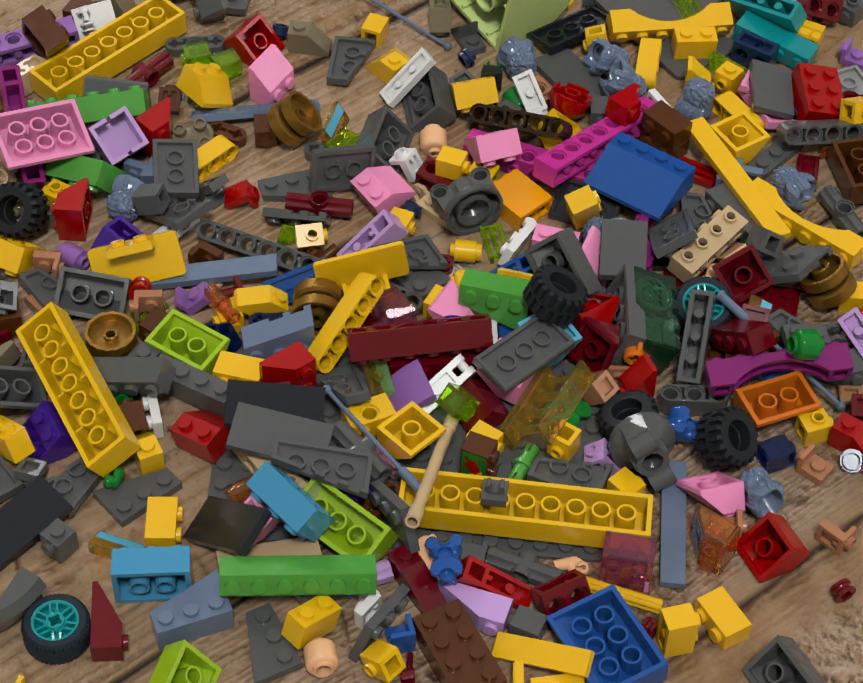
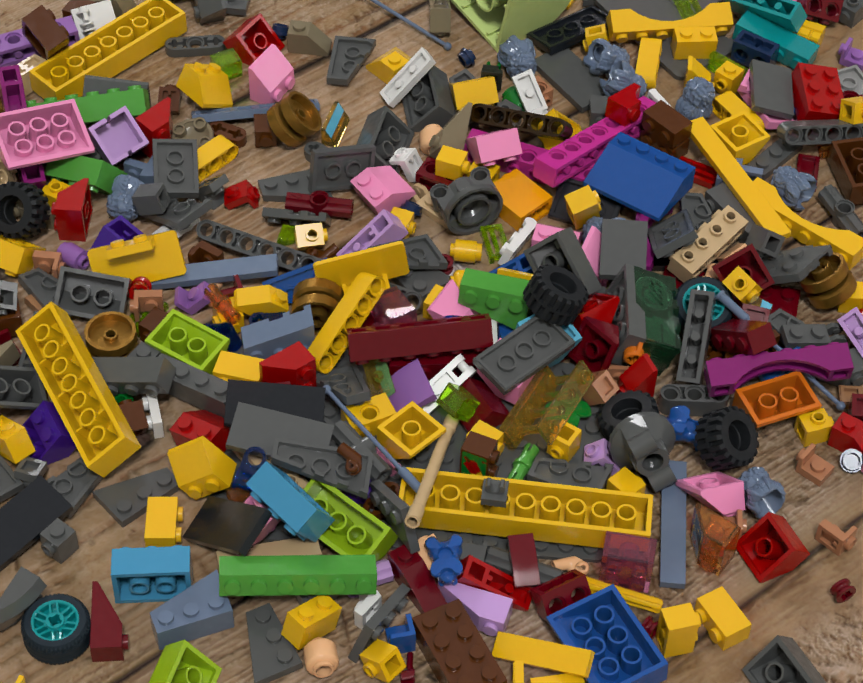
clear yellow slope [88,531,146,559] -> none
green arm [103,466,125,489] -> none
dark red piece [124,50,174,88] -> none
yellow slope [132,431,165,475] -> none
clear neon green brick [180,41,212,66] -> none
clear neon green tile [323,129,360,148] -> none
yellow brick [361,13,389,48] -> none
dark grey slope [451,21,486,55] -> none
dark grey brick [506,605,548,640] -> none
red cylinder [549,82,593,120] -> none
clear blue brick [755,434,796,474] -> none
green head [787,329,825,360] -> none
none -> yellow slope [167,436,237,500]
none -> clear blue piece [231,446,268,492]
none -> reddish brown arm [337,442,362,475]
none -> dark tan slope [429,102,473,159]
none -> dark red slope [507,533,540,587]
none -> yellow brick [722,266,763,304]

